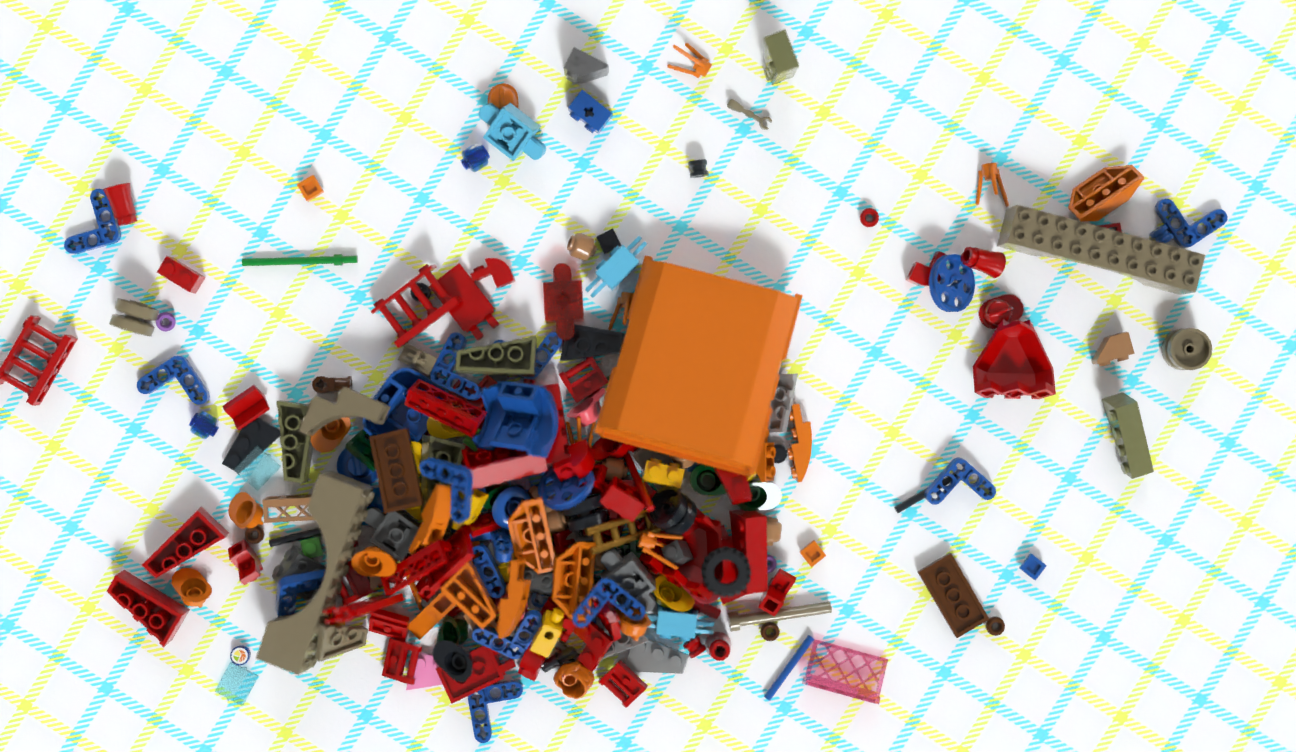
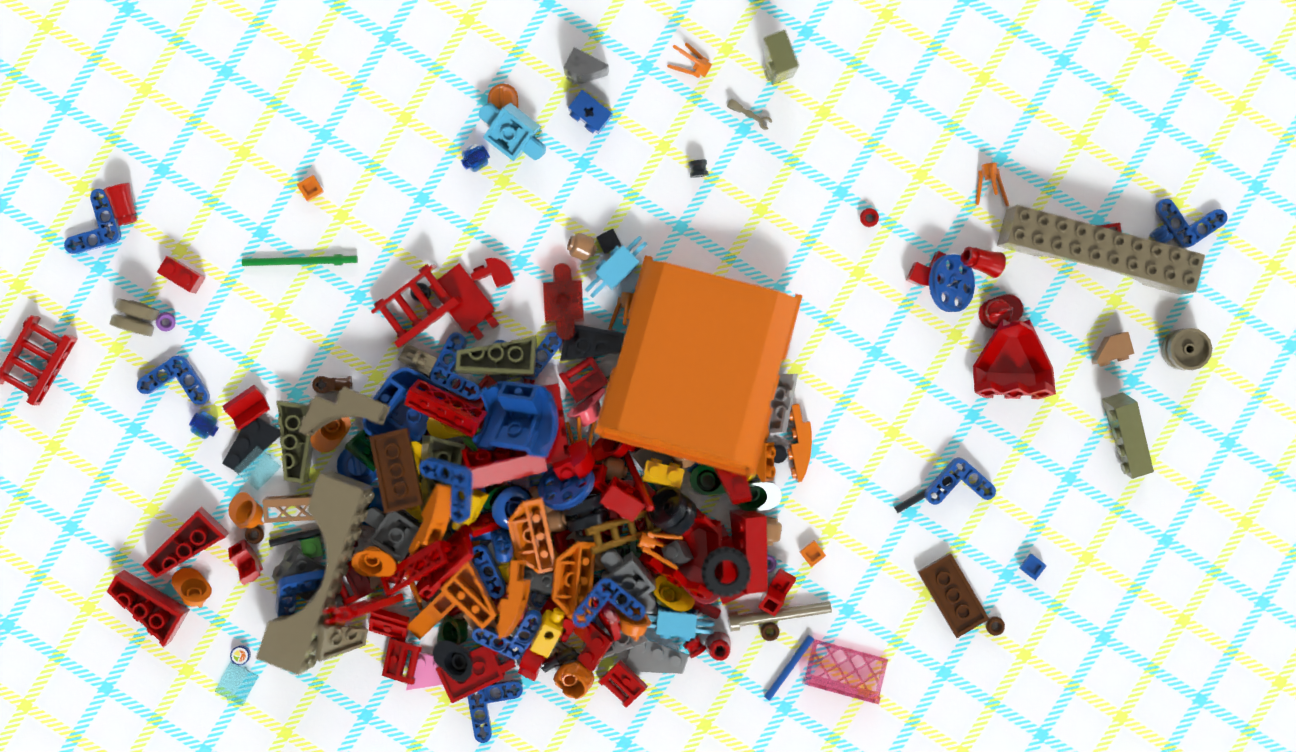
orange wedge [1068,164,1144,222] -> none

